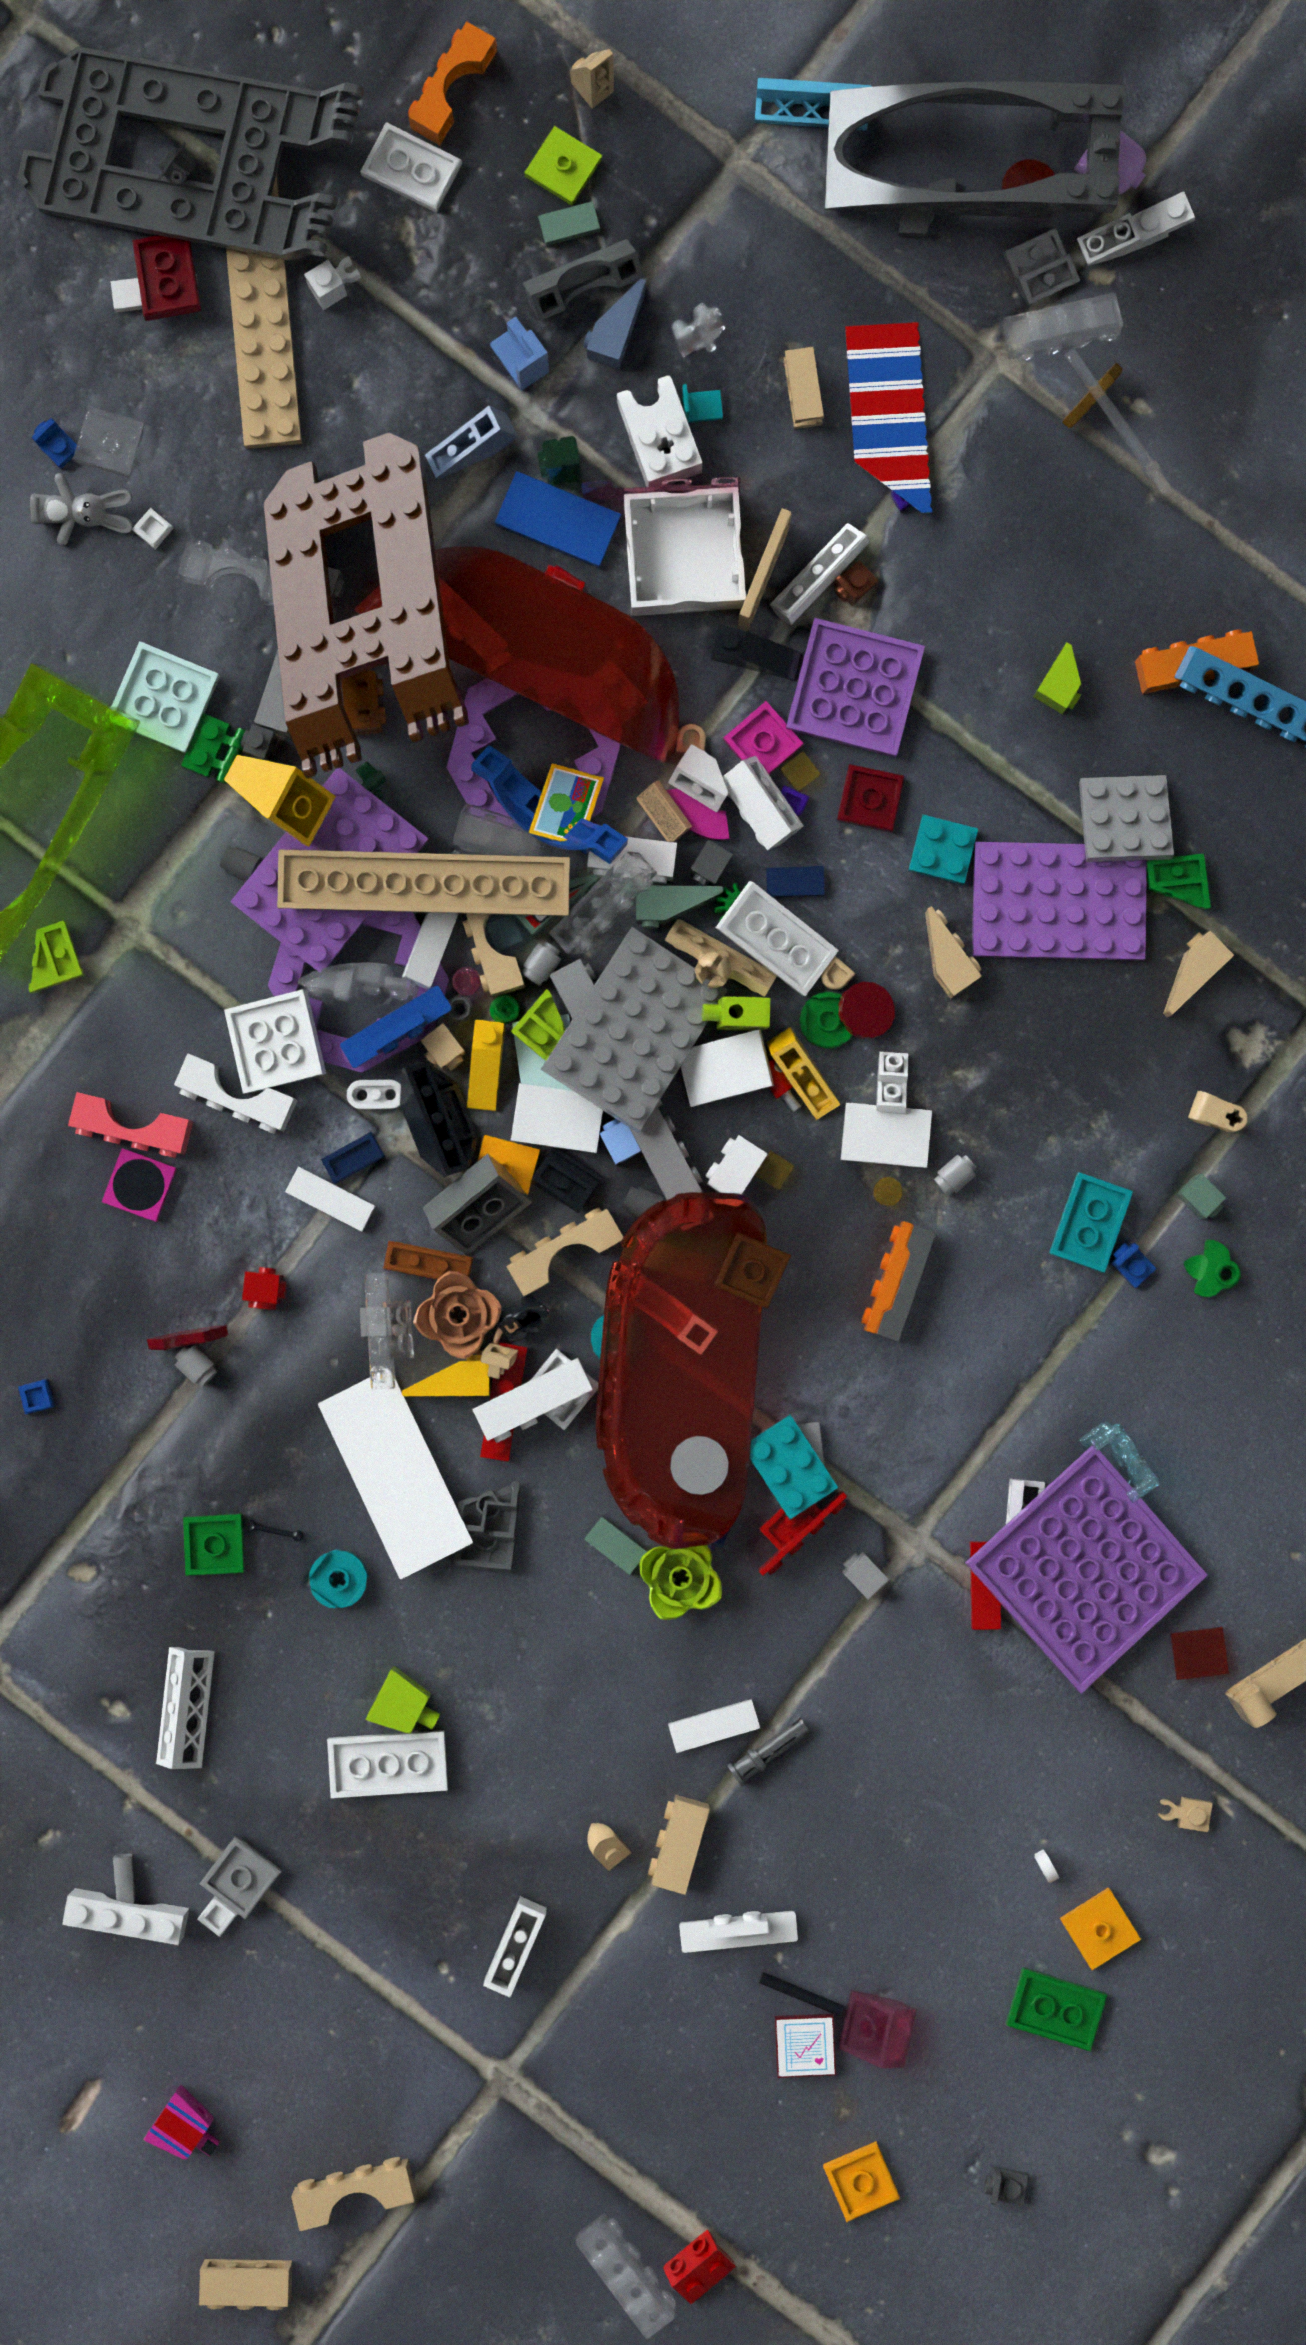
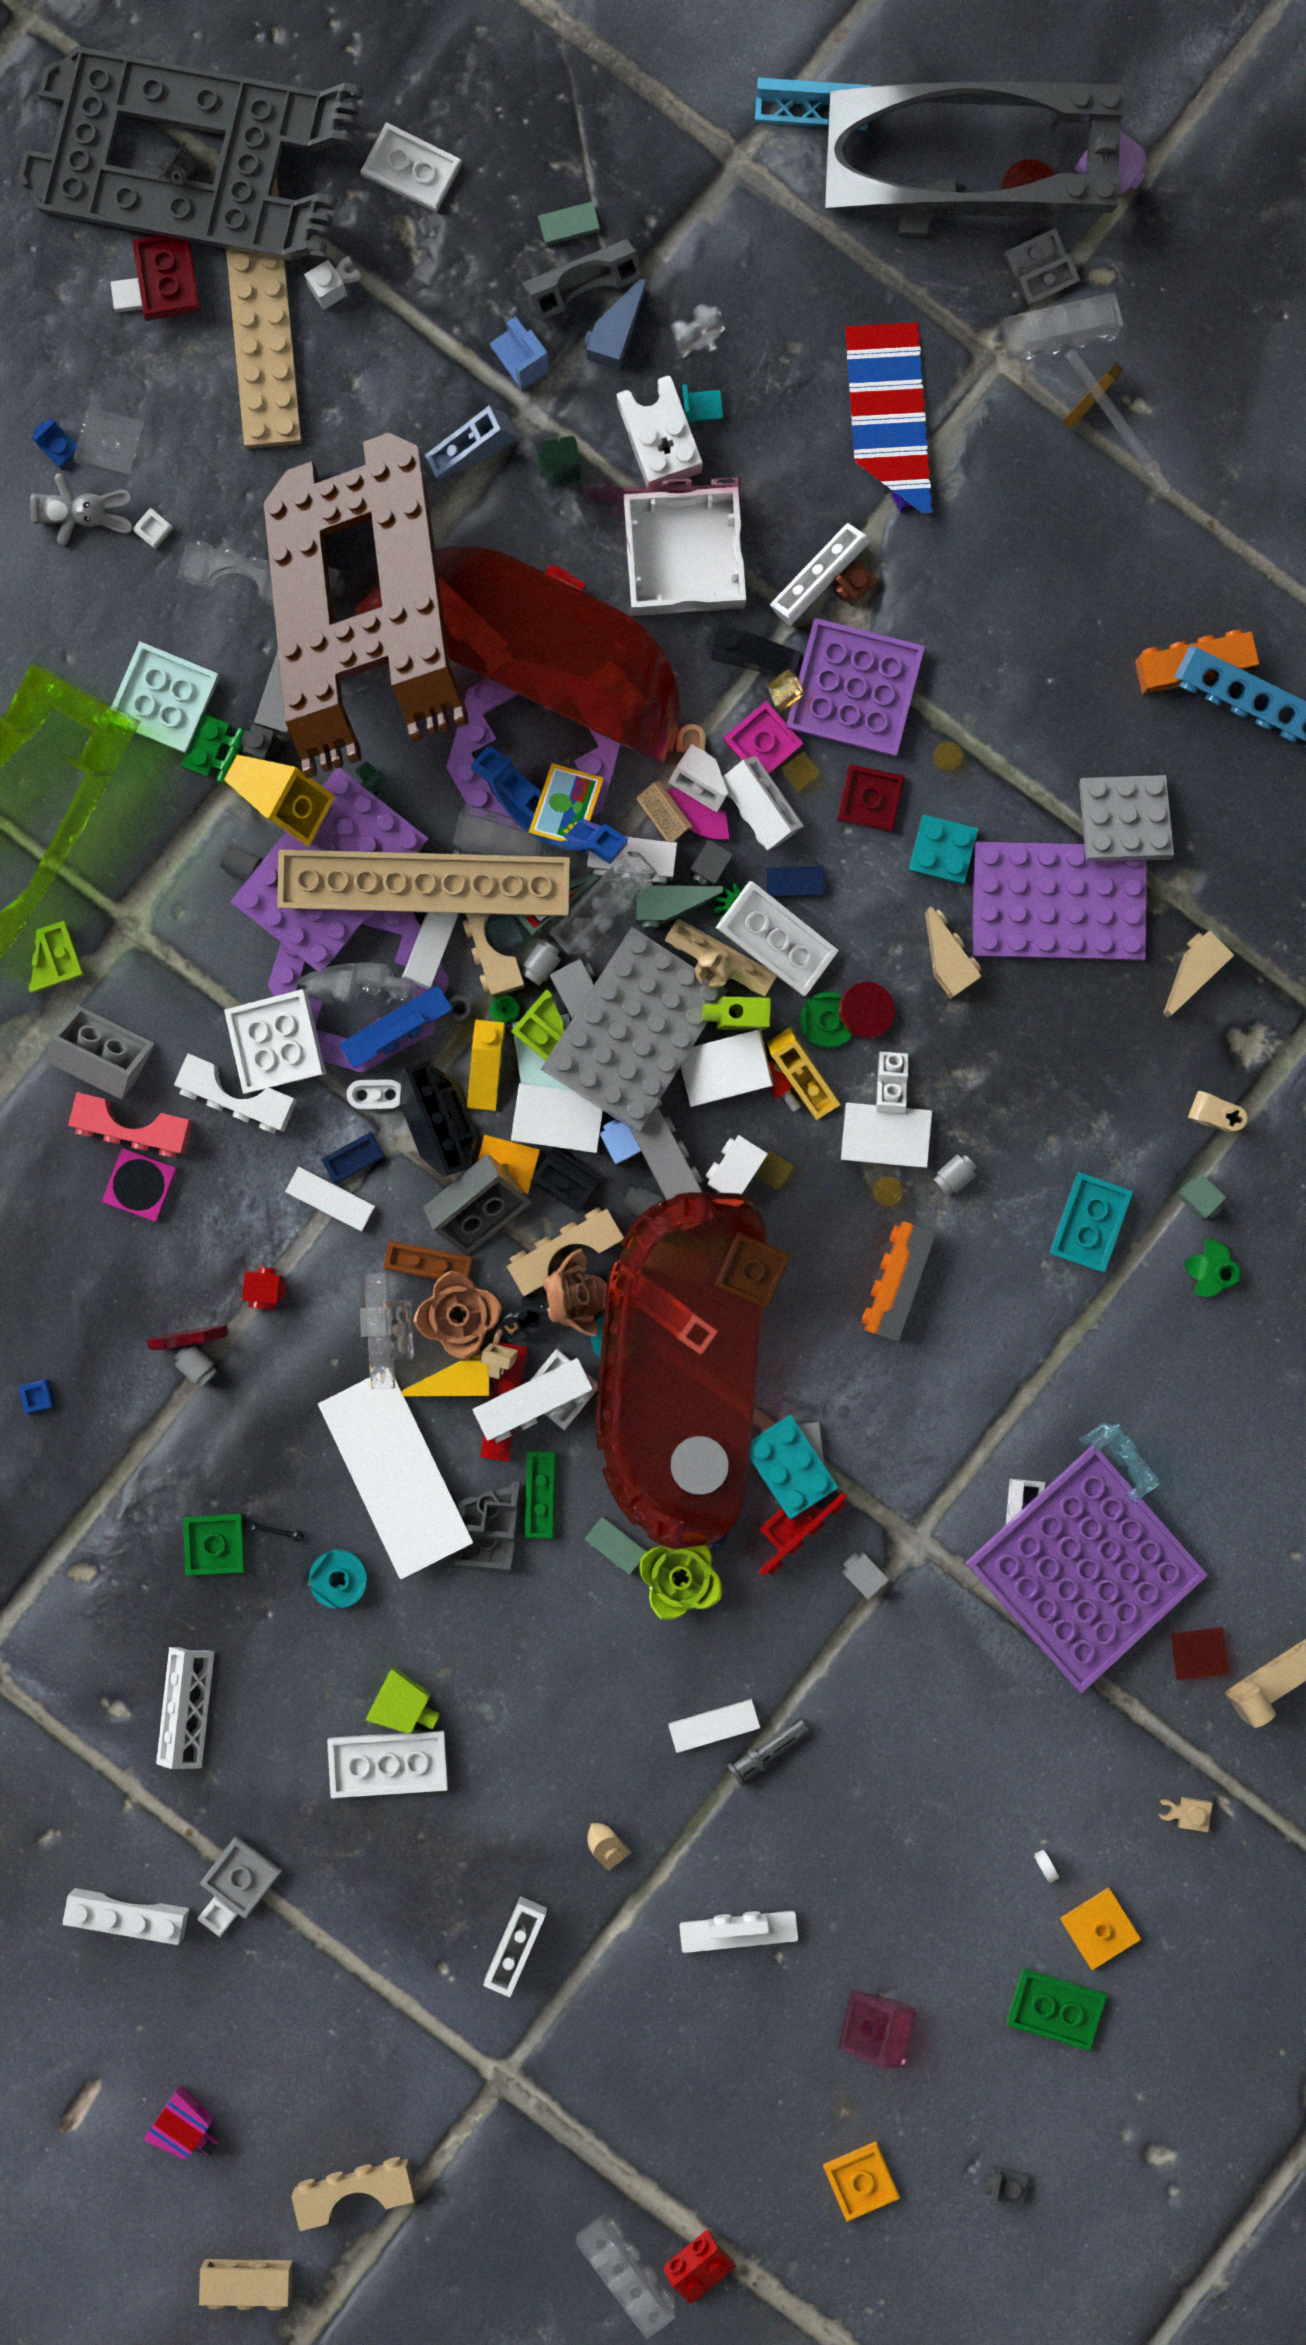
light grey bar [113,1854,136,1904] -> none
dark orange brick [341,670,387,735] -> none
orange arch [408,21,497,145] -> none
tan brick [420,1023,466,1071] -> none
clear pink plate [452,967,481,995] -> none
blue tile [494,471,621,569] -> none
lime plate [524,126,602,206] -> none
tan slope [570,49,614,109] -> none
tan brick [648,1795,710,1895] -> none
tan tile [738,508,792,631] -> none
black bar [759,1972,844,2017] -> none
white tile [775,2013,836,2078] -> none
dark purple tile [781,785,810,817] -> none
tan piece [784,347,824,429] -> none
tan tile [821,956,856,991] -> none
red tile [969,1541,1001,1630] -> none
lime slope [1033,642,1081,714] -> none
white slope [1077,191,1195,266] -> none
blue bracket [1110,1243,1156,1288] -> none
green wing [1146,854,1211,910] -> none
none -> light grey slope [45,1005,154,1100]
none -> green tile [525,1450,556,1539]
none -> nougat brick [543,1249,613,1337]
none -> clear yellow tile [766,669,804,711]
none -> clear yellow tile [933,741,963,771]

